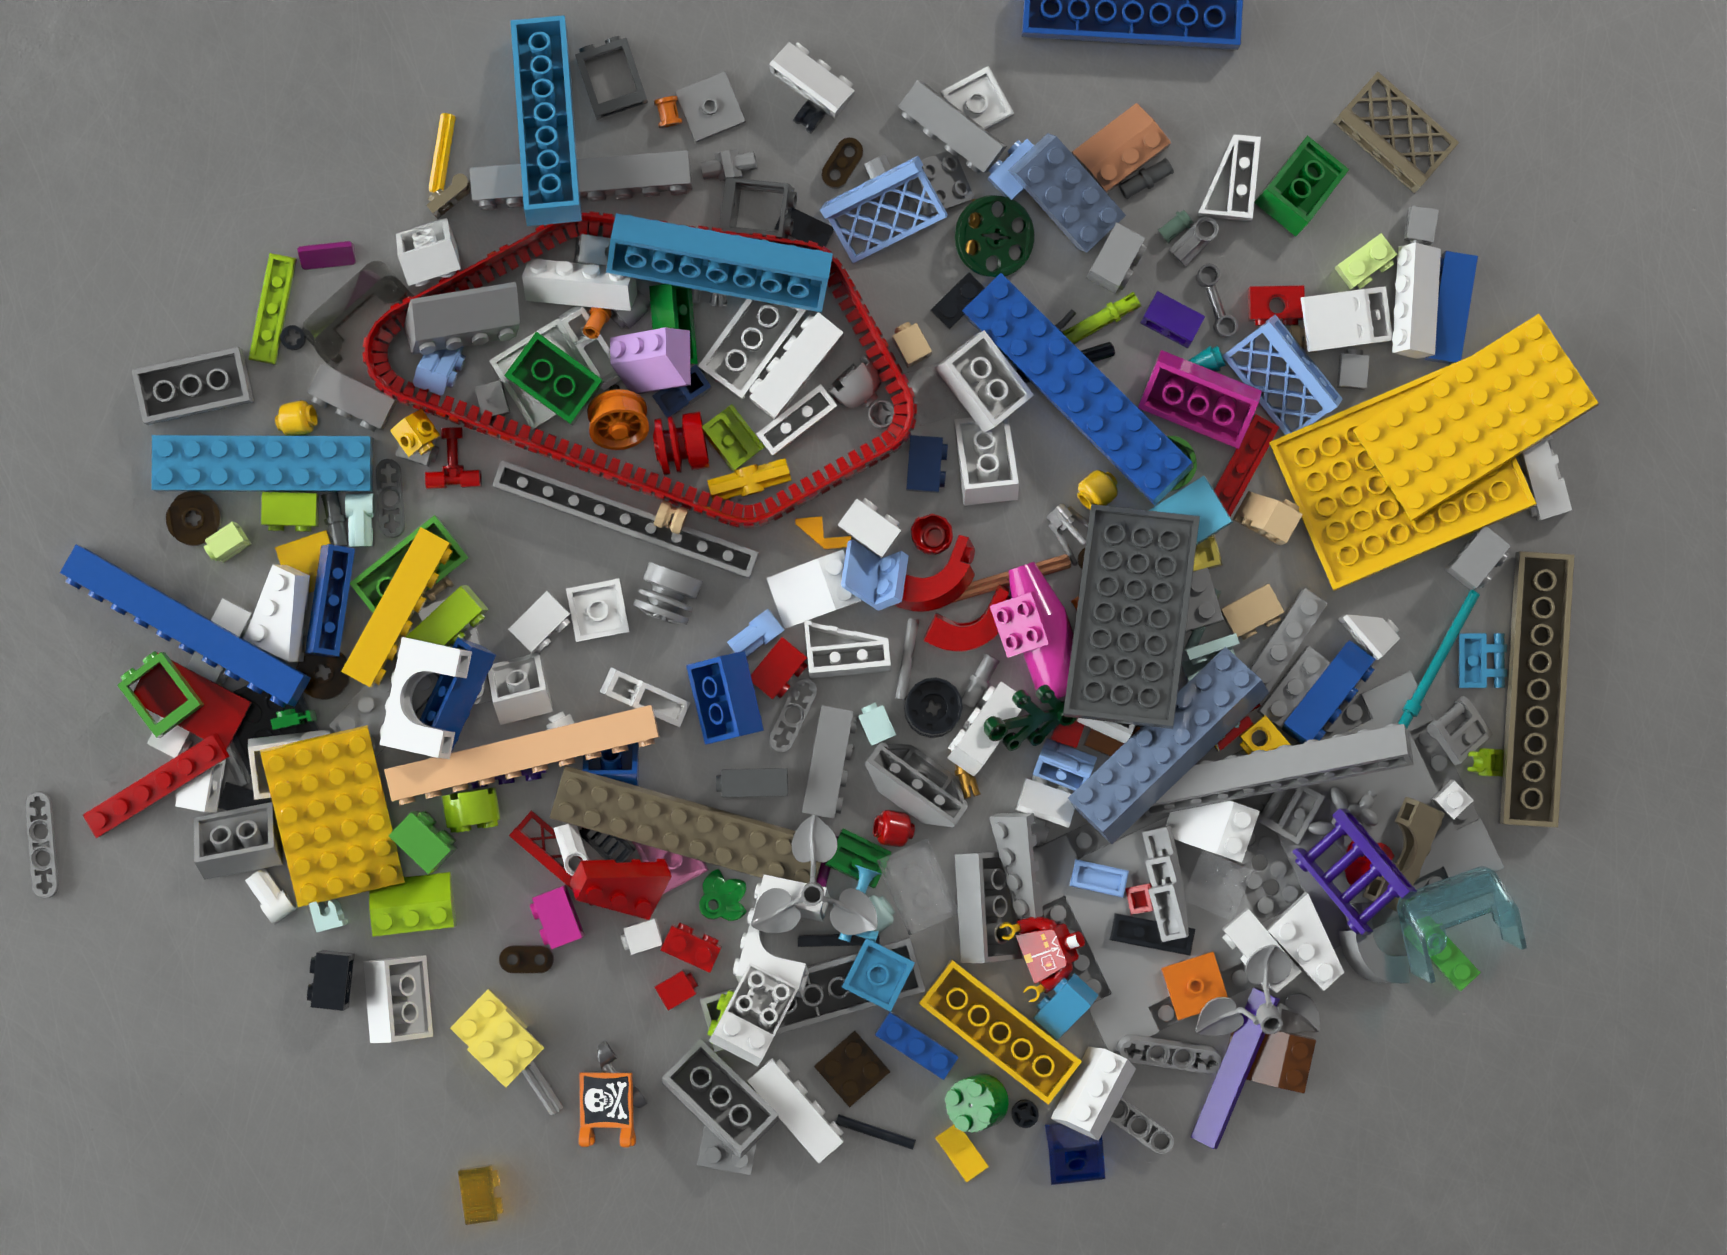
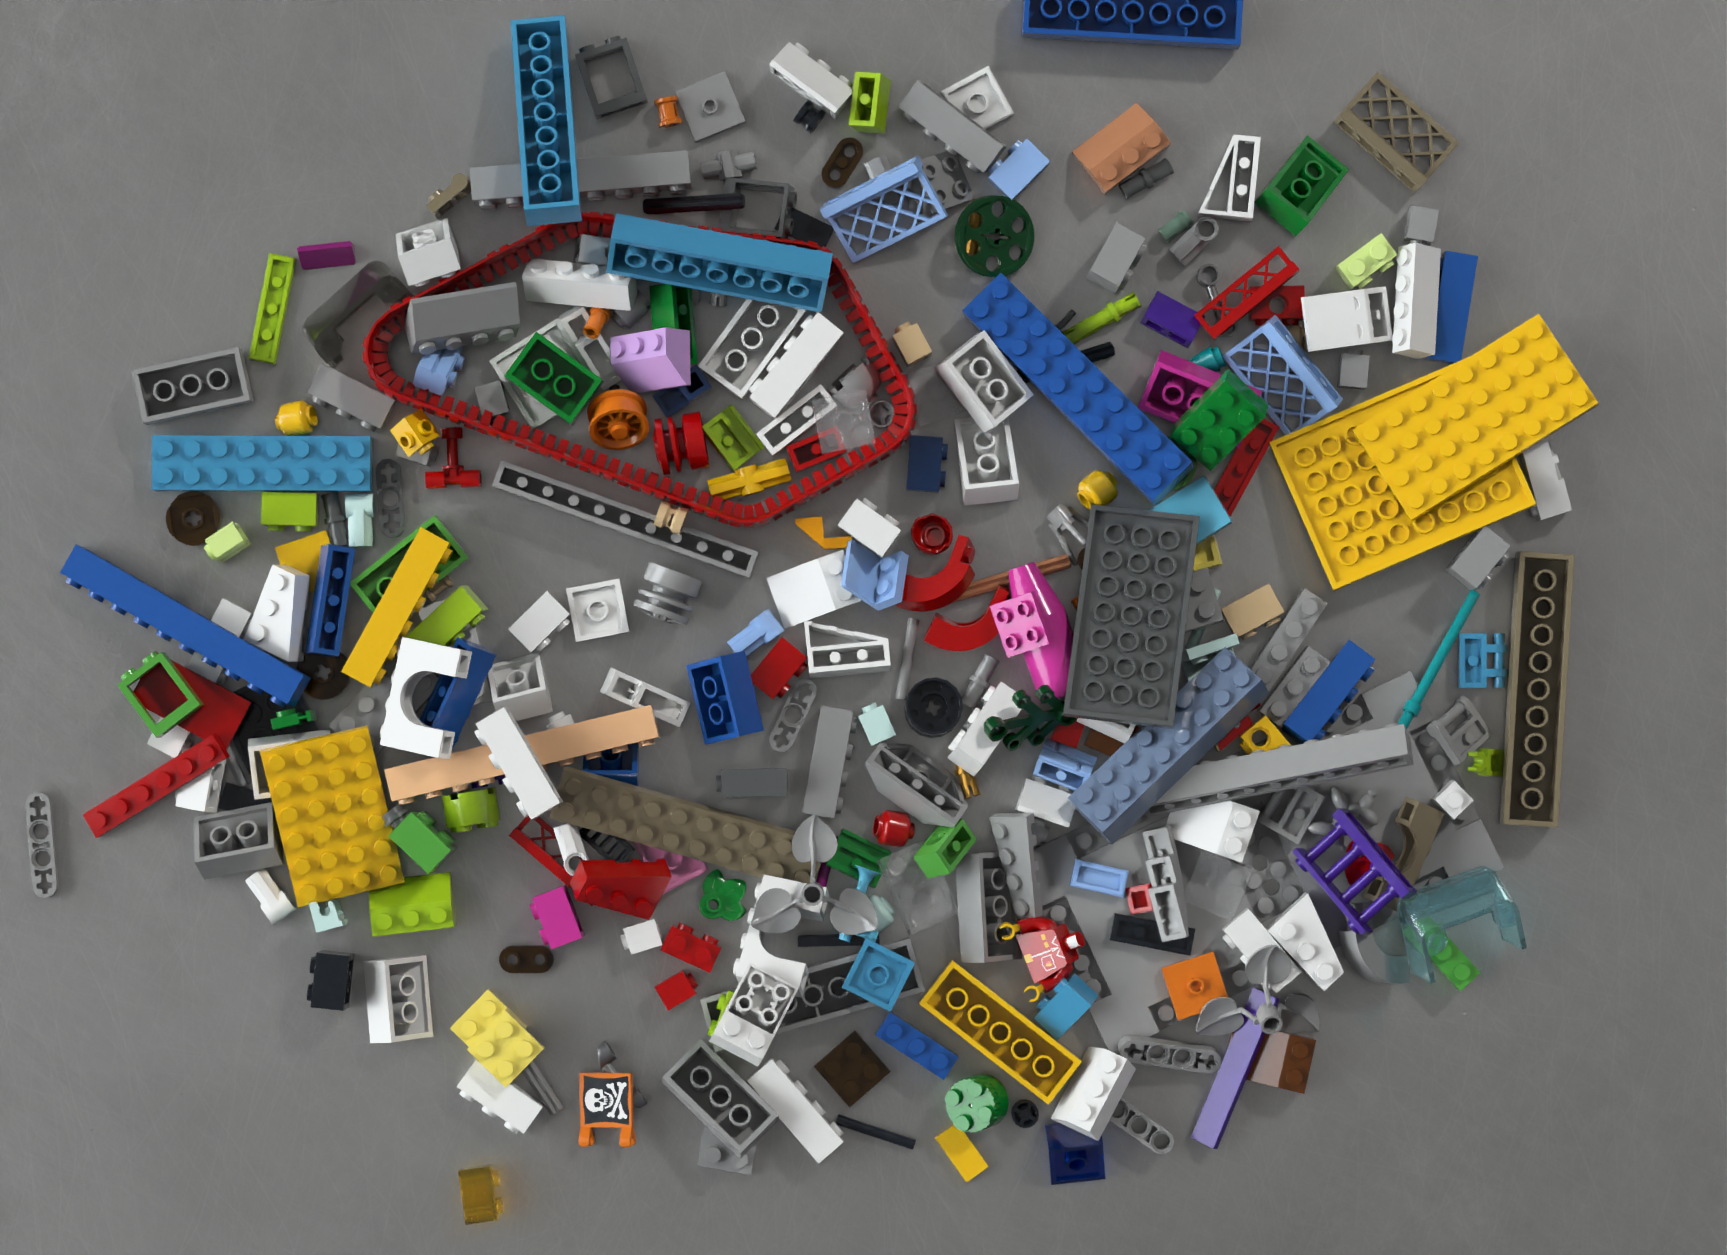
black bush [280,325,306,350] -> none
yellow axle [429,113,456,193] -> none
black plate [930,272,985,330] -> none
sand blue brick [1008,133,1126,253] -> none
tan wedge [1233,491,1303,546] -> none
white slope [1338,614,1400,660] -> none
none -> dark grey plate [382,804,408,829]
none -> white brick [457,1059,544,1134]
none -> white brick [474,707,563,820]
none -> black axle [643,193,745,215]
none -> red brick [786,426,847,473]
none -> clear plate [812,389,877,454]
none -> lime brick [849,72,891,134]
none -> bright green brick [913,818,977,878]
none -> green brick [1170,369,1269,471]
none -> red fence [1194,246,1300,341]

